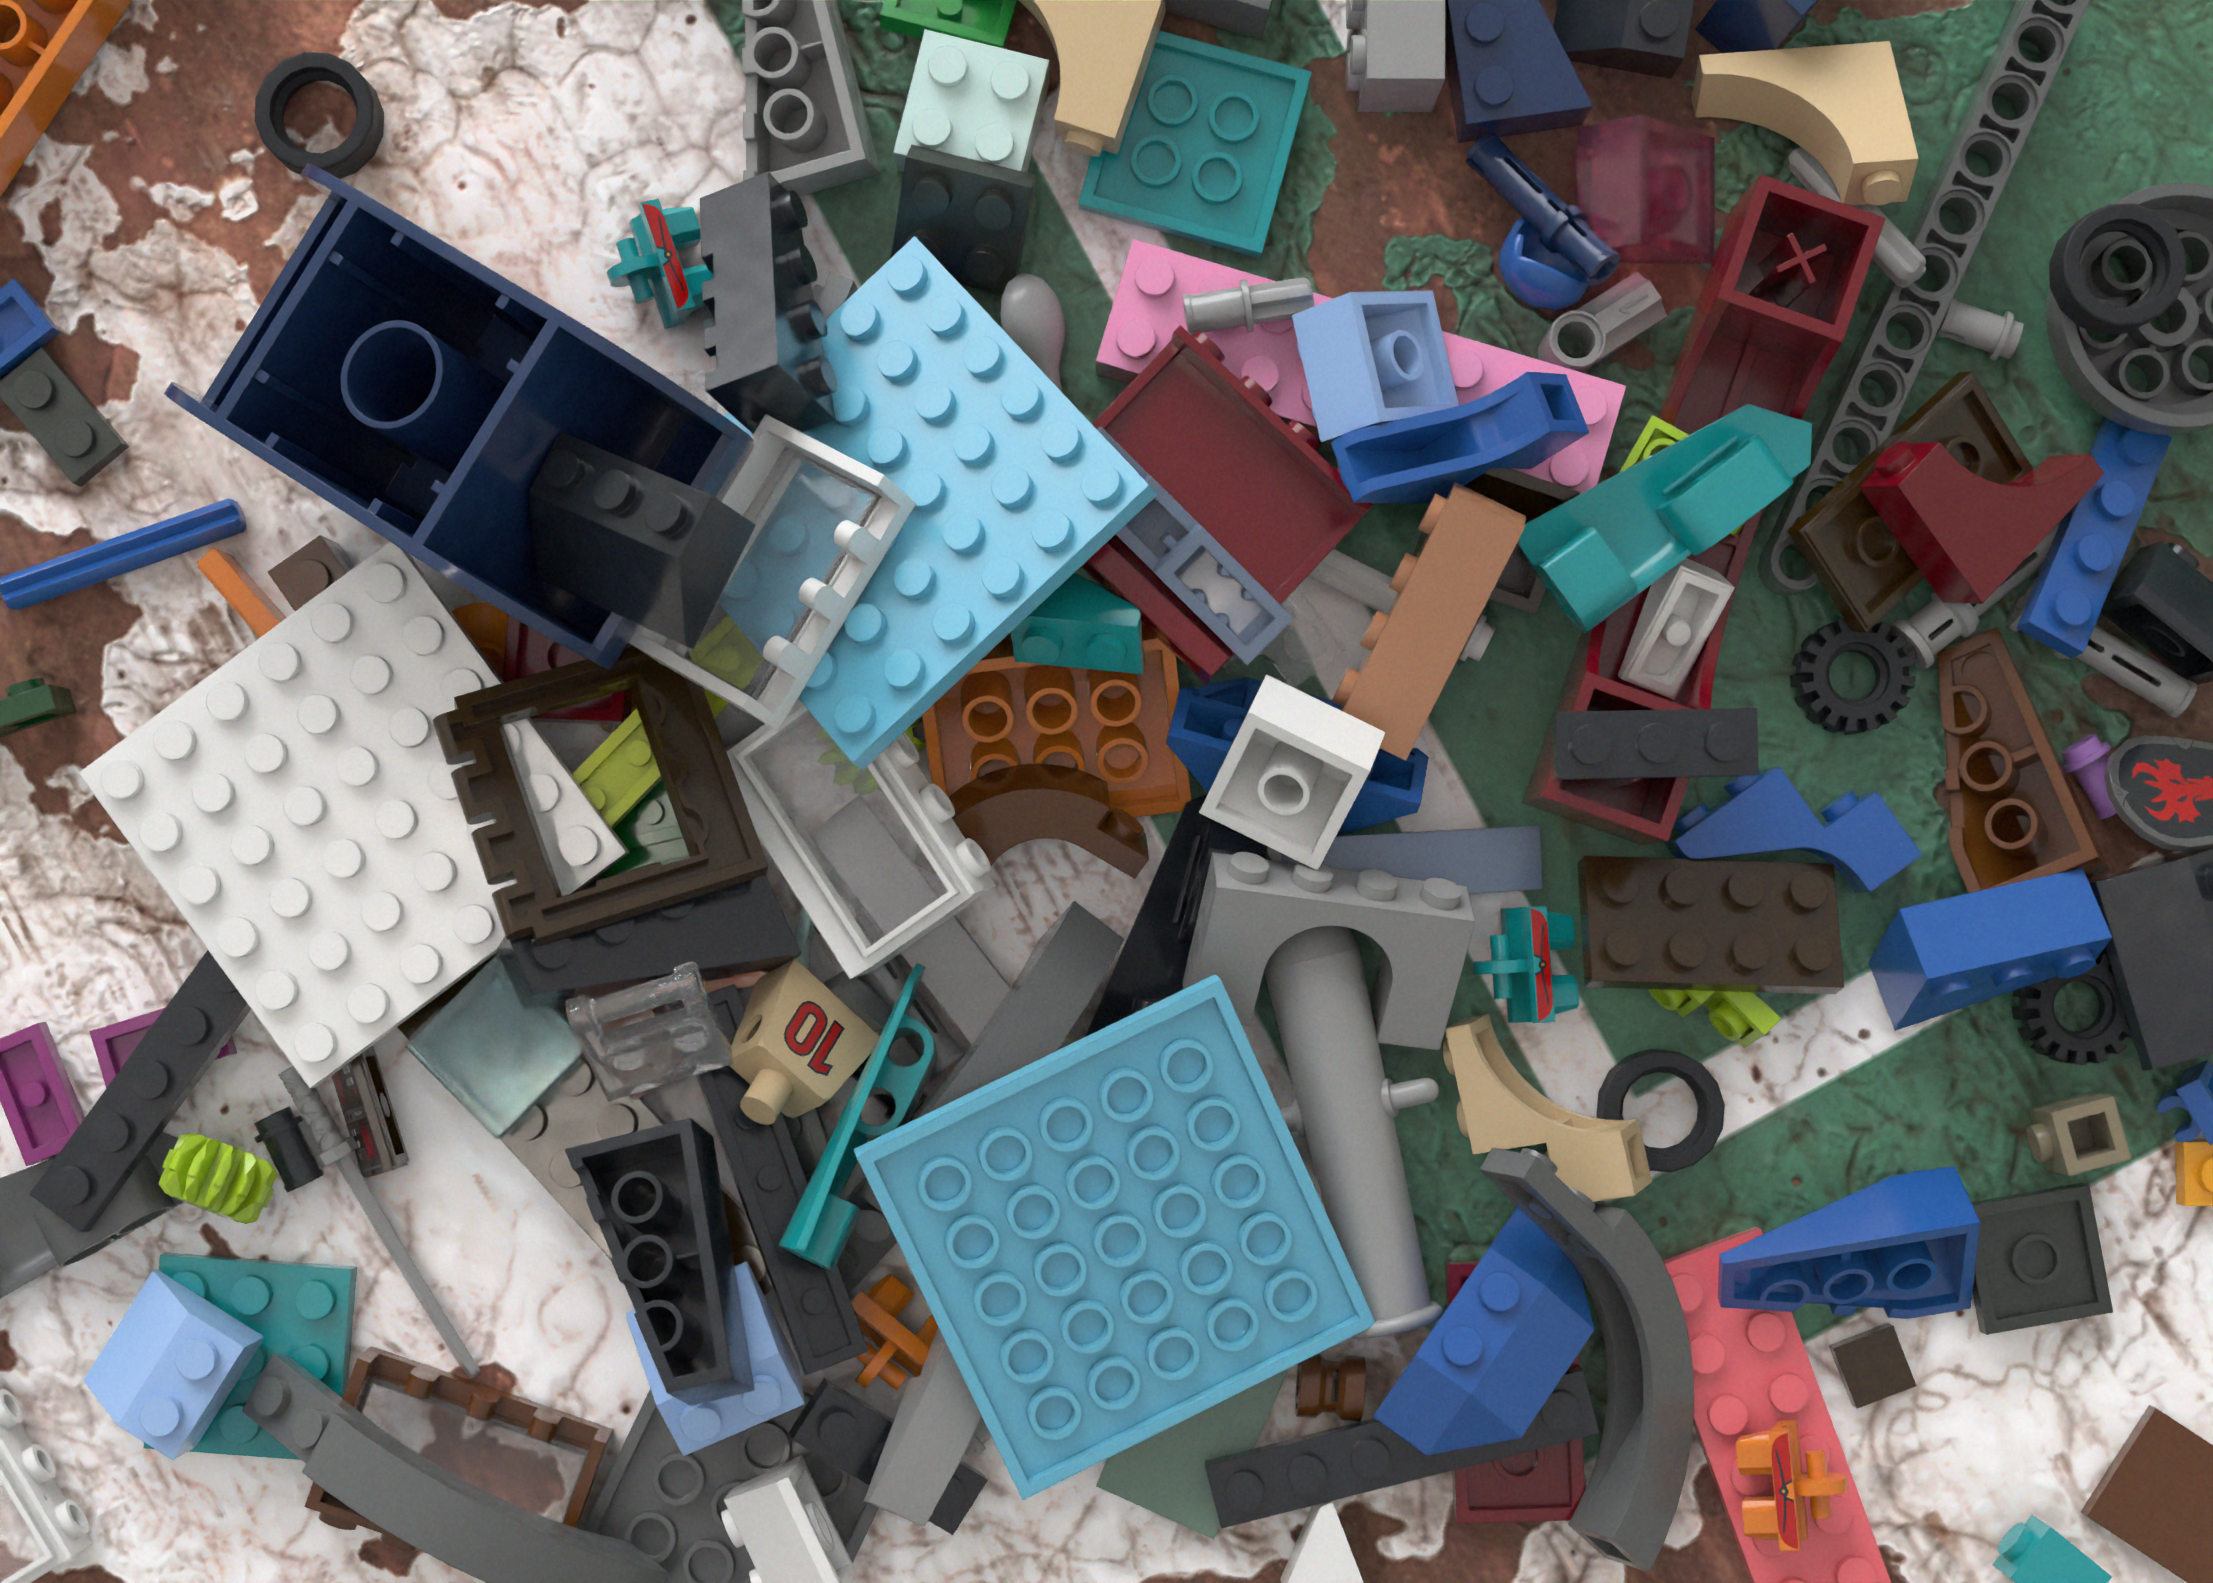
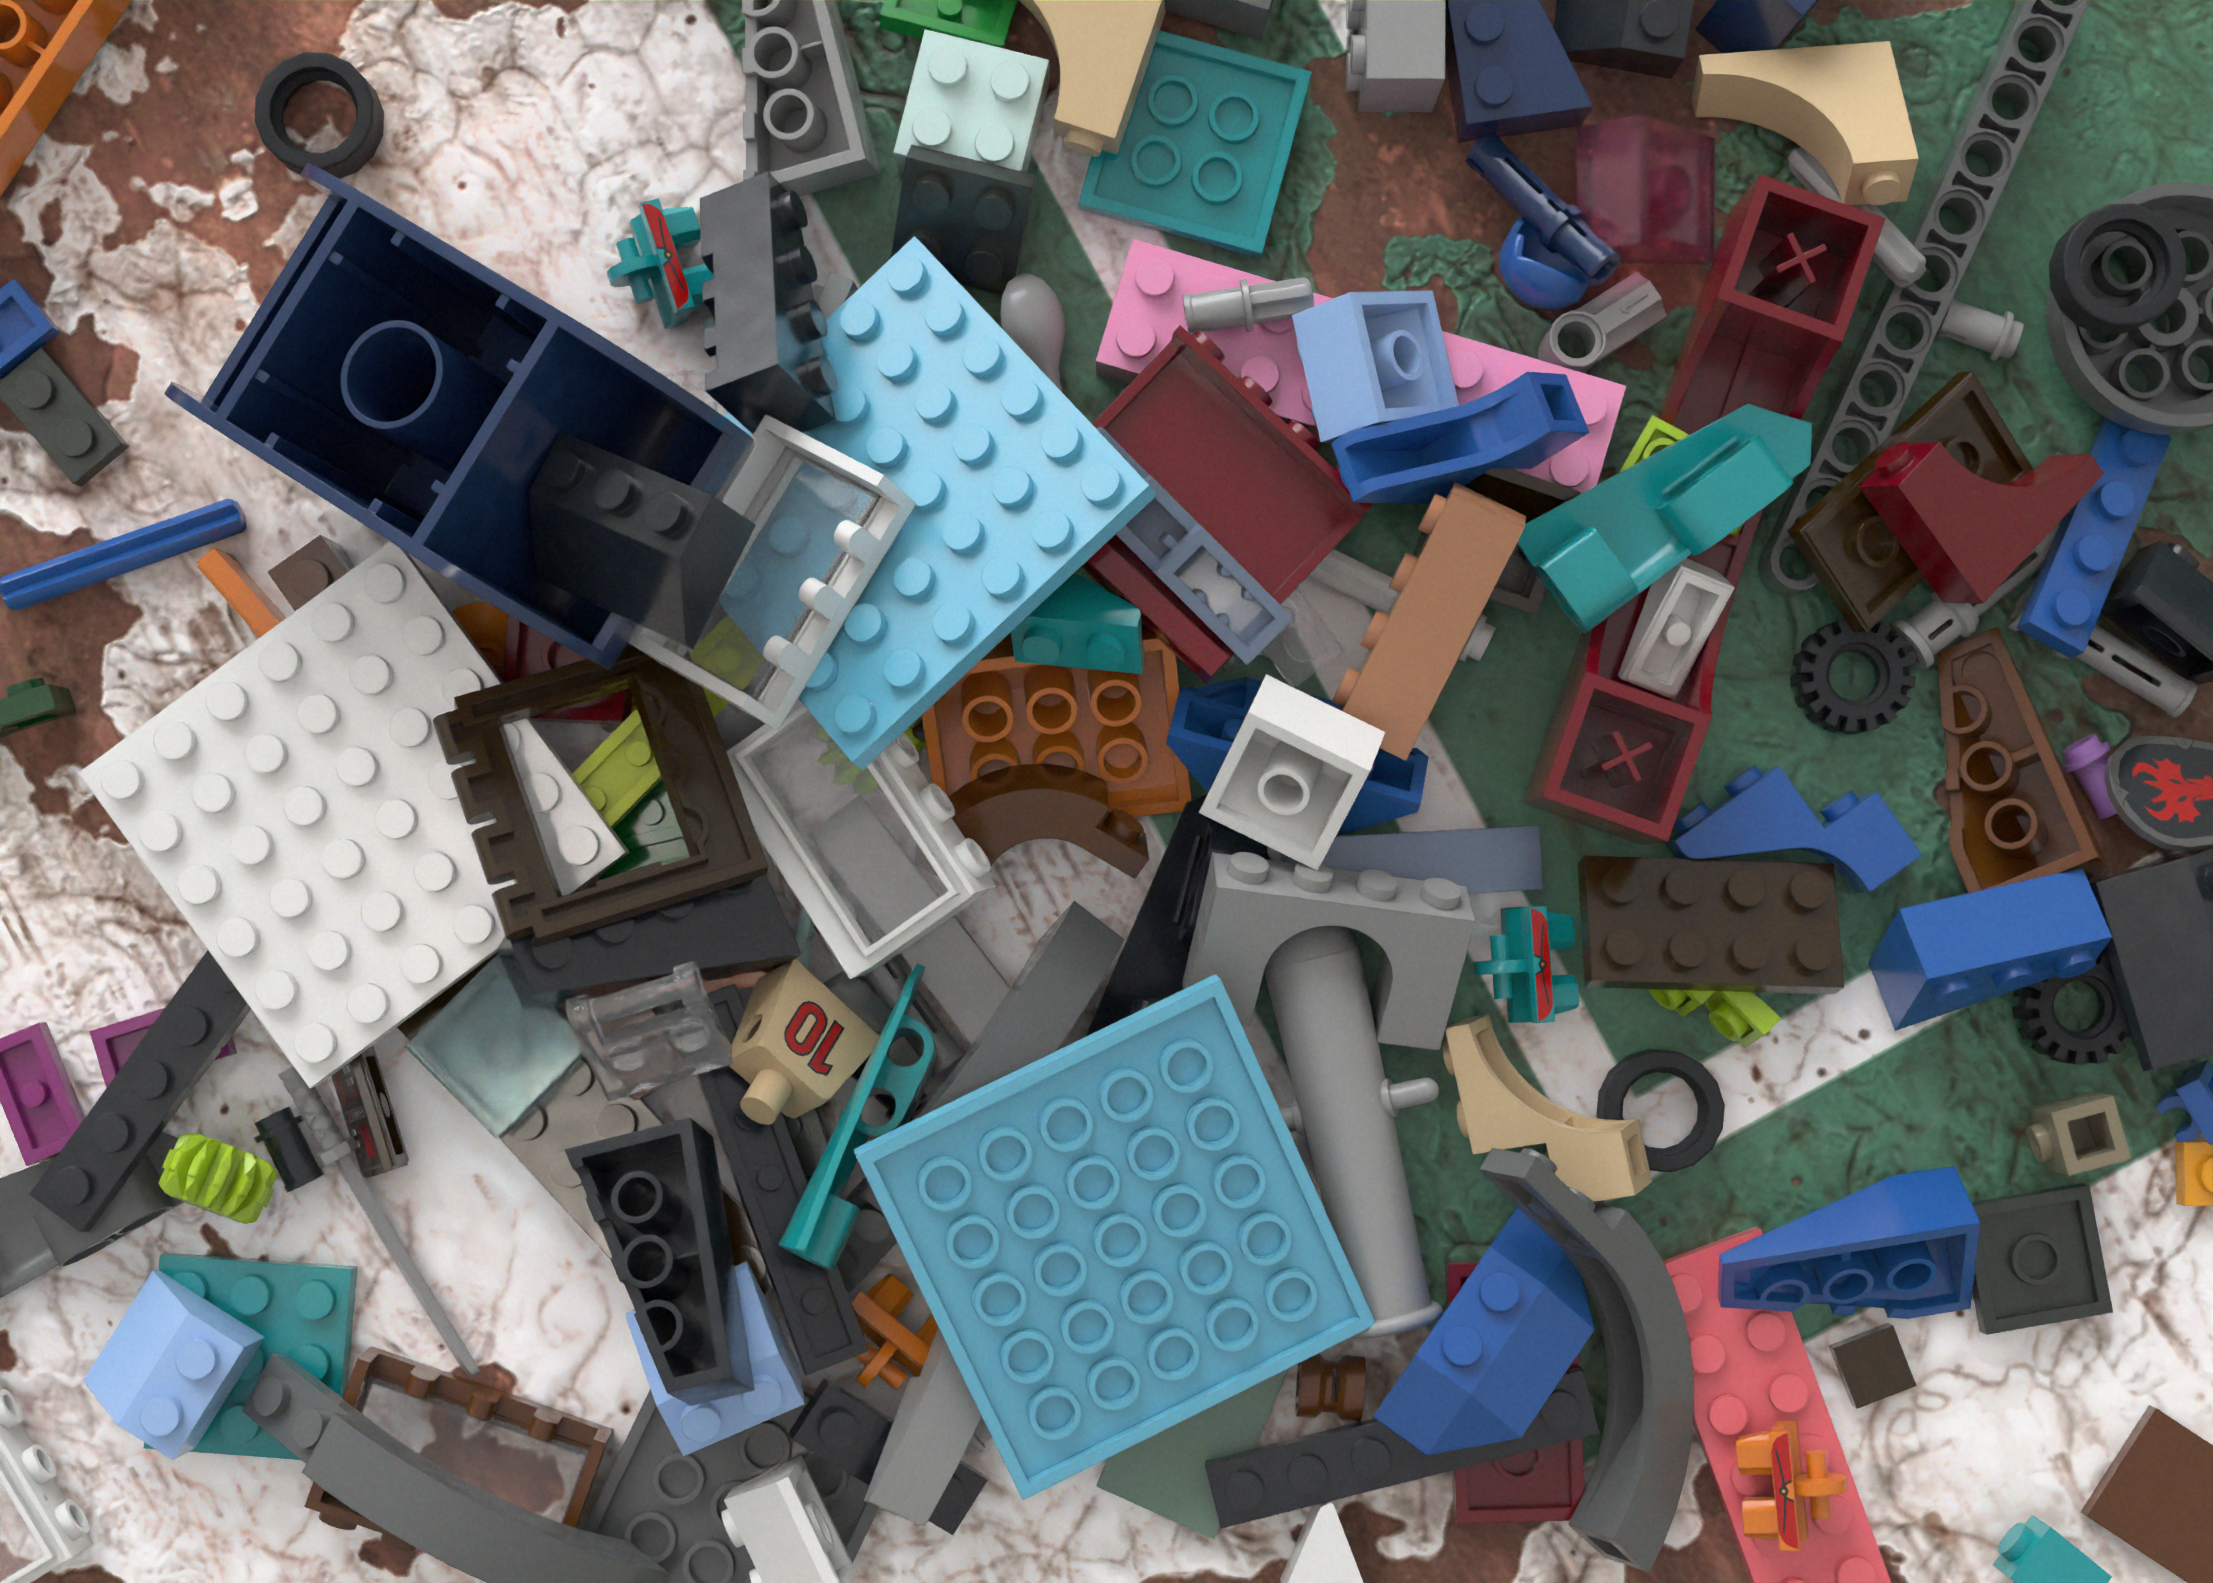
black plate [1552,708,1759,780] -> none

